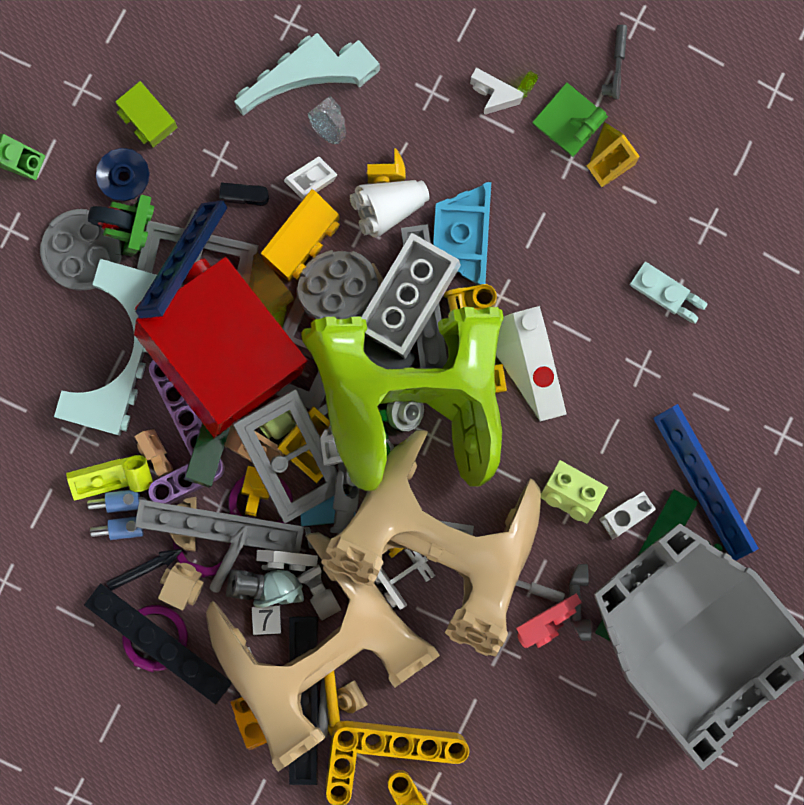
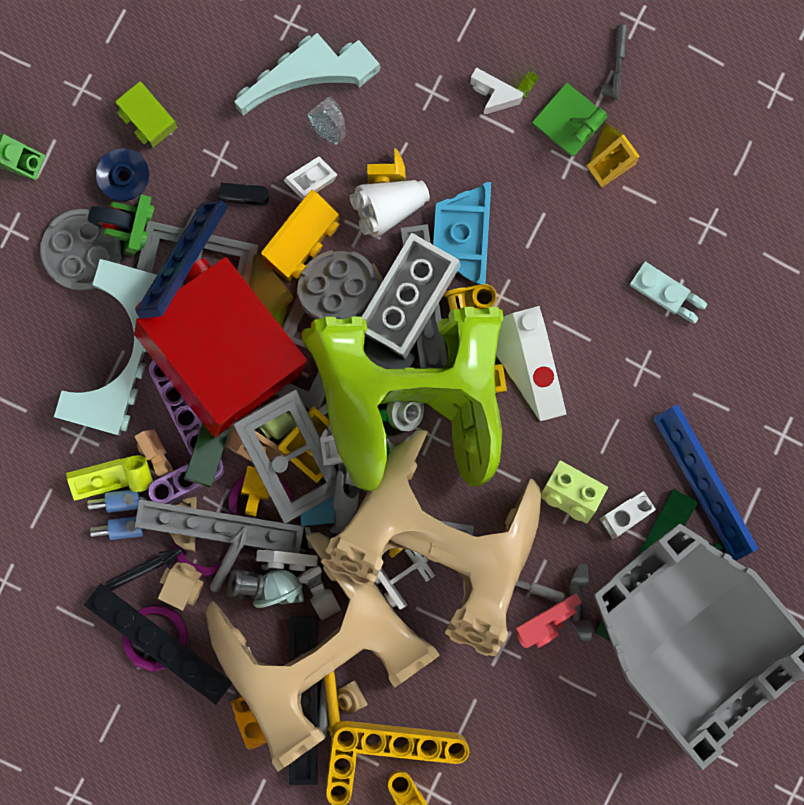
white tile [252,606,281,635] -> none

